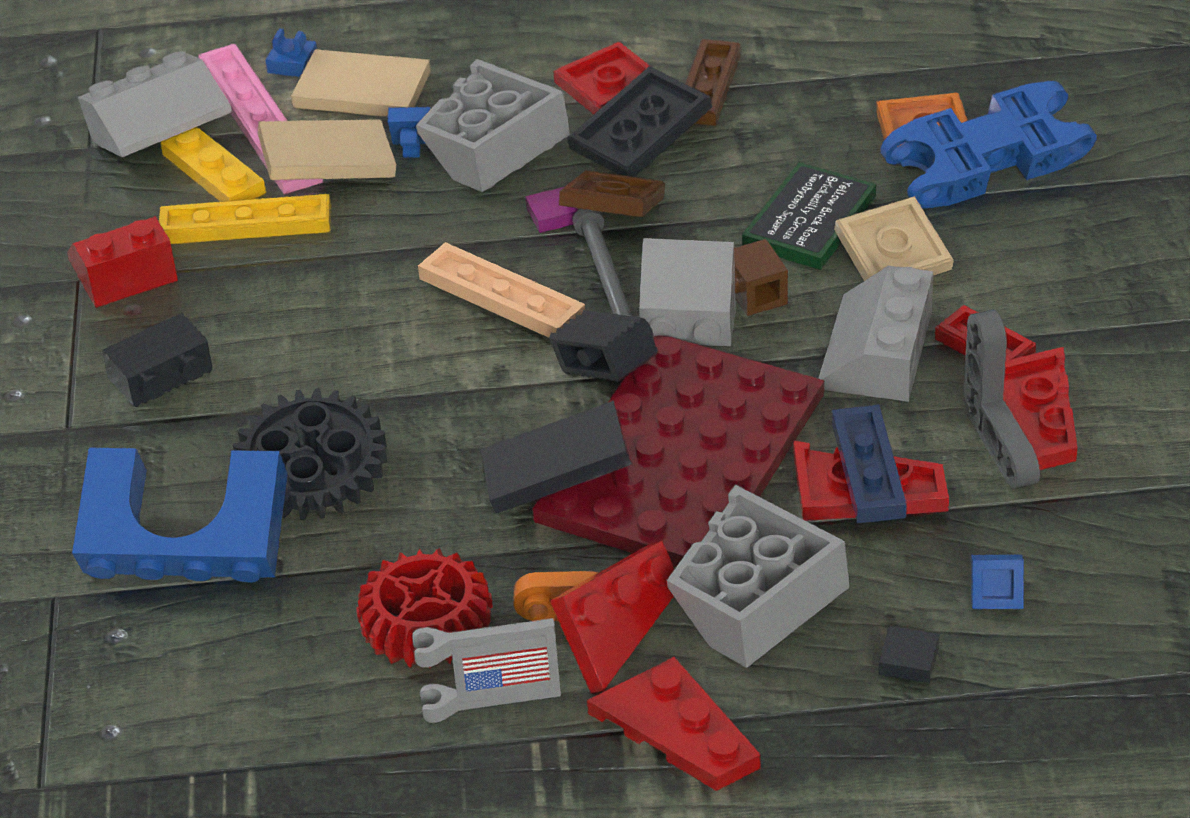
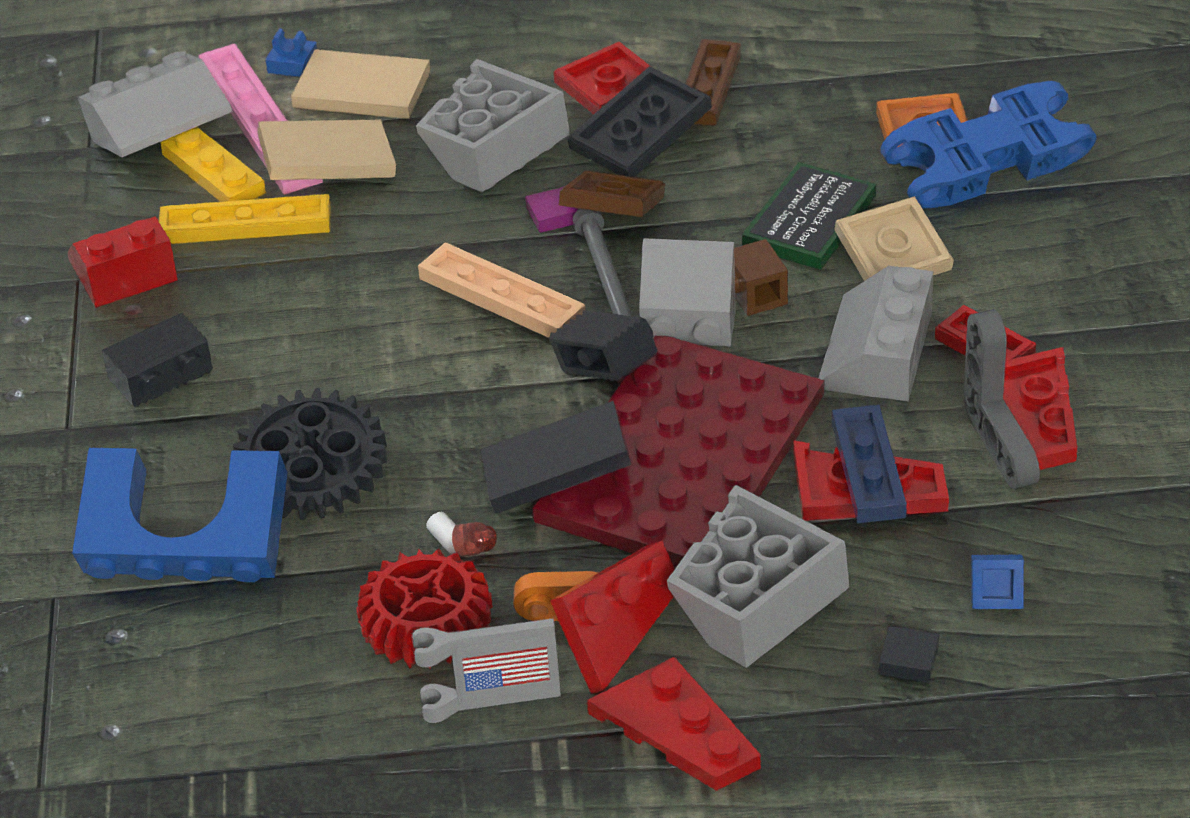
blue tile [388,107,430,158] -> none
none -> clear red arm [427,512,497,557]

